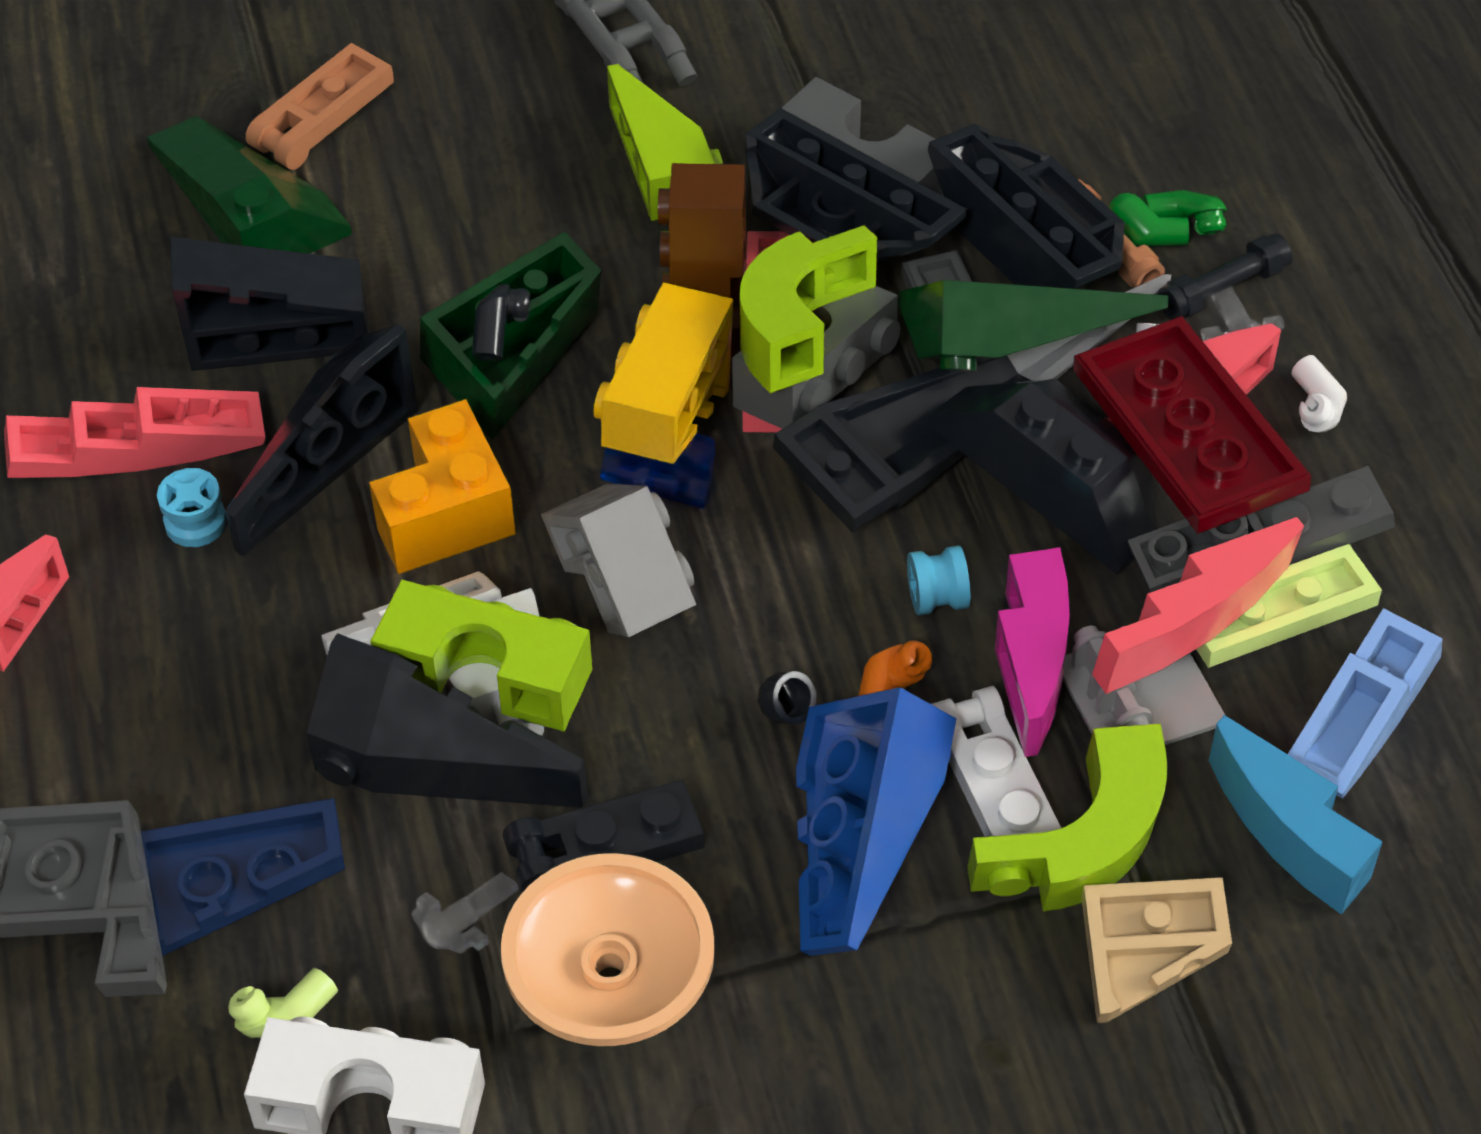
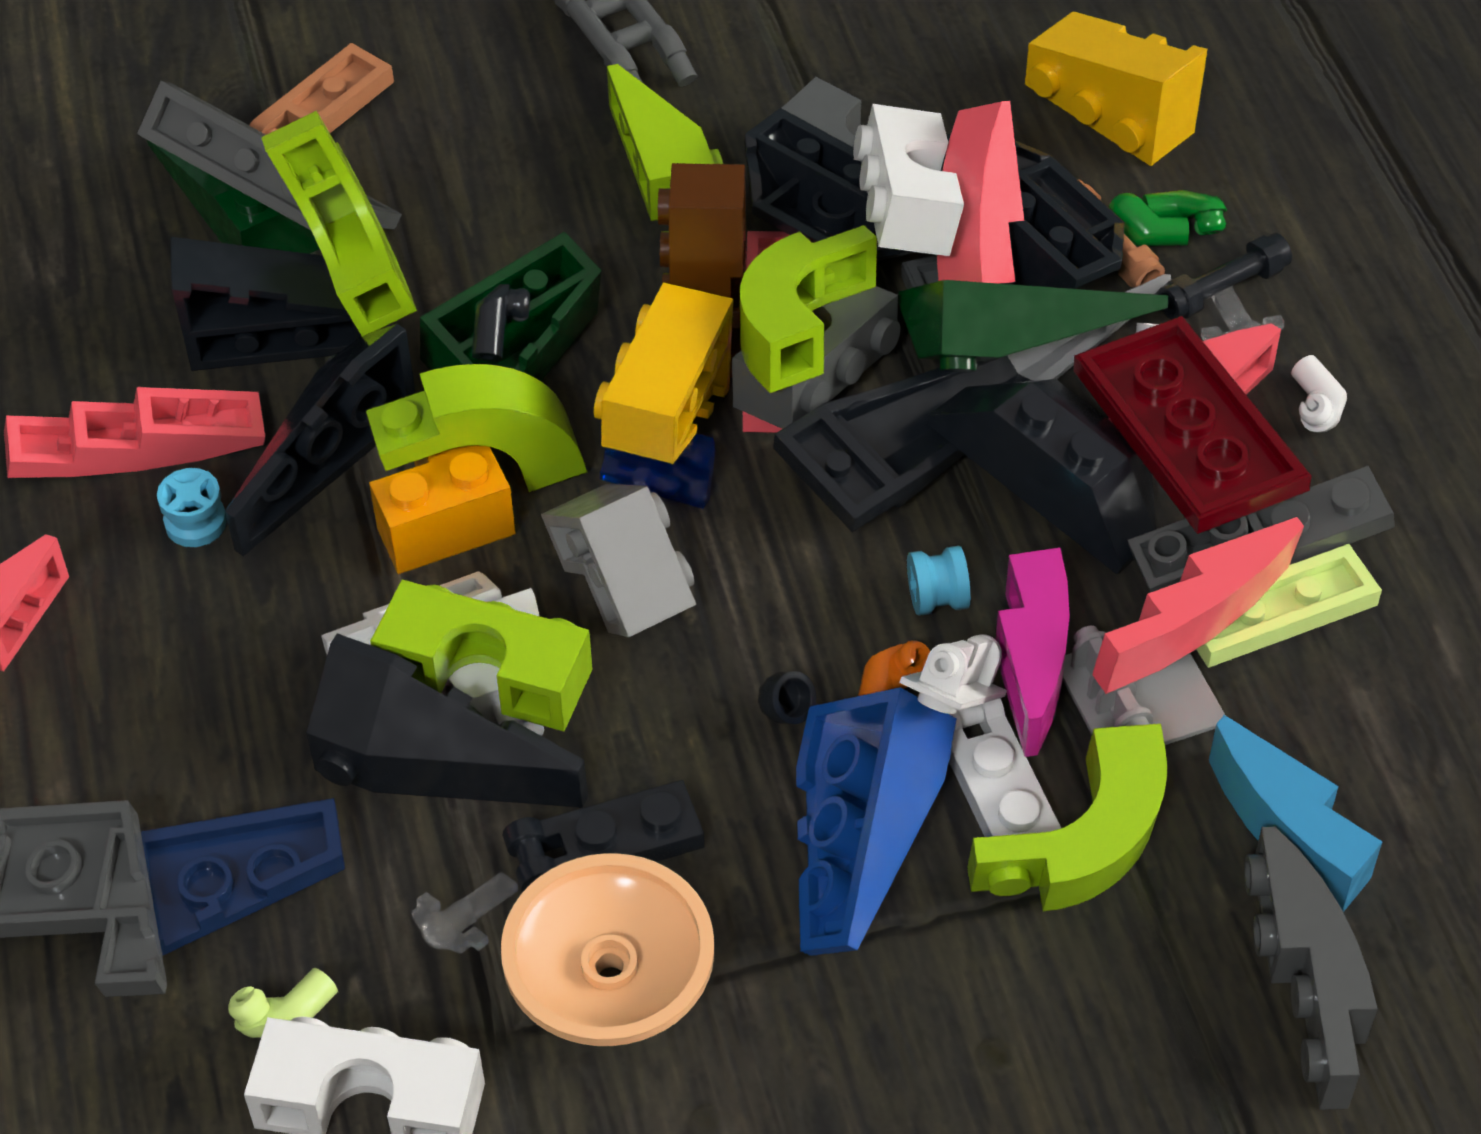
tan wing [1081,877,1232,1023] -> none
light blue slope [1288,608,1442,799] -> none
none -> dark grey fence [137,81,402,230]
none -> lime arch [261,110,417,337]
none -> lime arch [366,364,587,492]
none -> white arch [853,104,964,256]
none -> white hinge [899,634,1007,714]
none -> coral slope [936,101,1024,284]
none -> yellow wedge [1025,11,1208,166]
none -> dark grey slope [1244,827,1377,1110]

